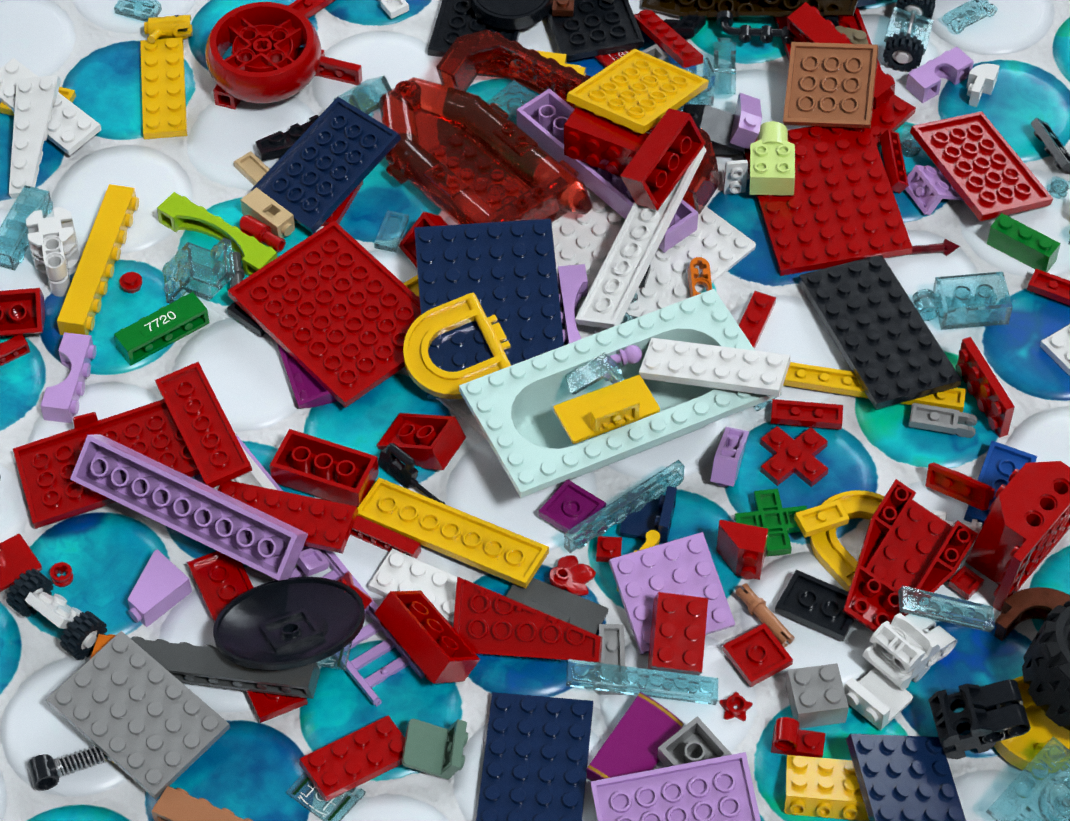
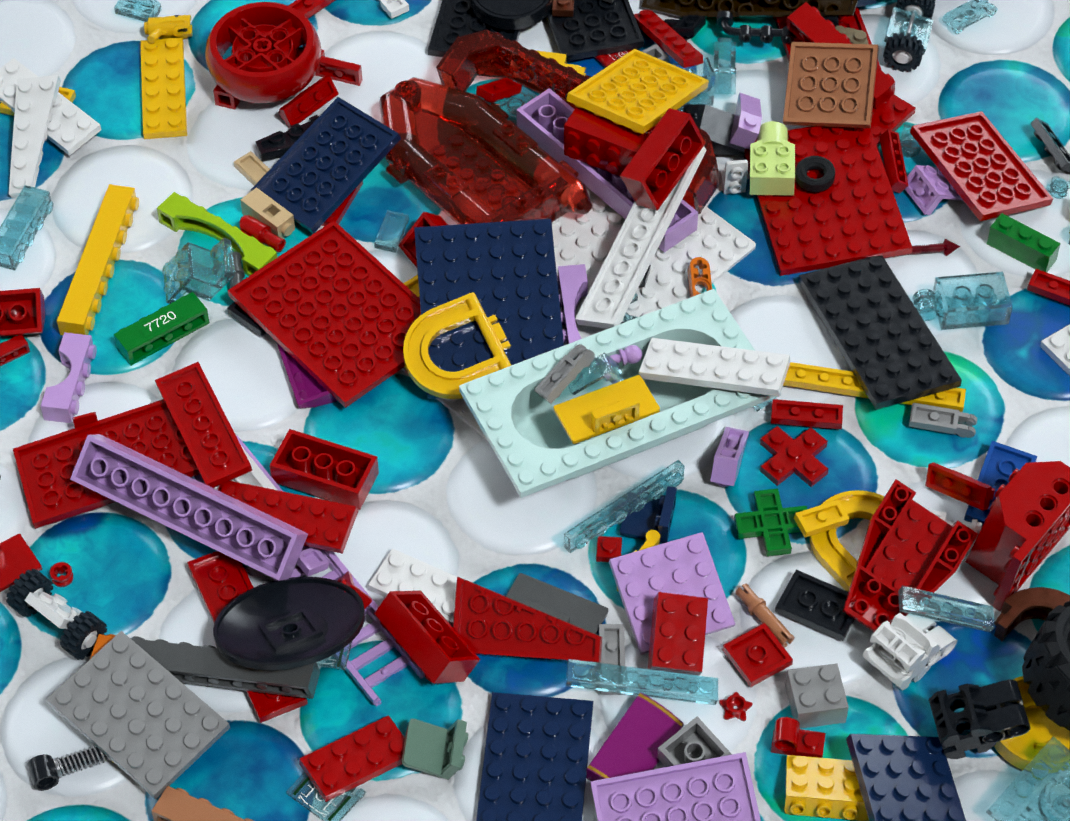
white connector [26,207,80,297] -> none
red plate [119,272,143,293] -> none
lavender slope [127,549,192,628] -> none
clear light blue slope [334,75,396,117] -> none
red piece [350,515,421,559] -> none
yellow plate [357,478,549,588] -> none
red slope [377,413,466,470] -> none
black piece [378,443,446,505] -> none
magenta plate [539,480,606,540] -> none
red plate [549,555,596,596] -> none
red slope [716,519,768,580] -> none
red plate [739,291,776,349] -> none
white bracket [844,668,913,731] -> none
lavender arch [906,47,974,103] -> none
red plate [948,566,984,600] -> none
red plate [956,337,1015,438] -> none
white brick [966,64,1000,107] -> none
none -> red plate [278,75,339,128]
none -> red plate [476,77,522,103]
none -> light grey hinge [534,344,595,404]
none -> black tyre [795,156,835,192]

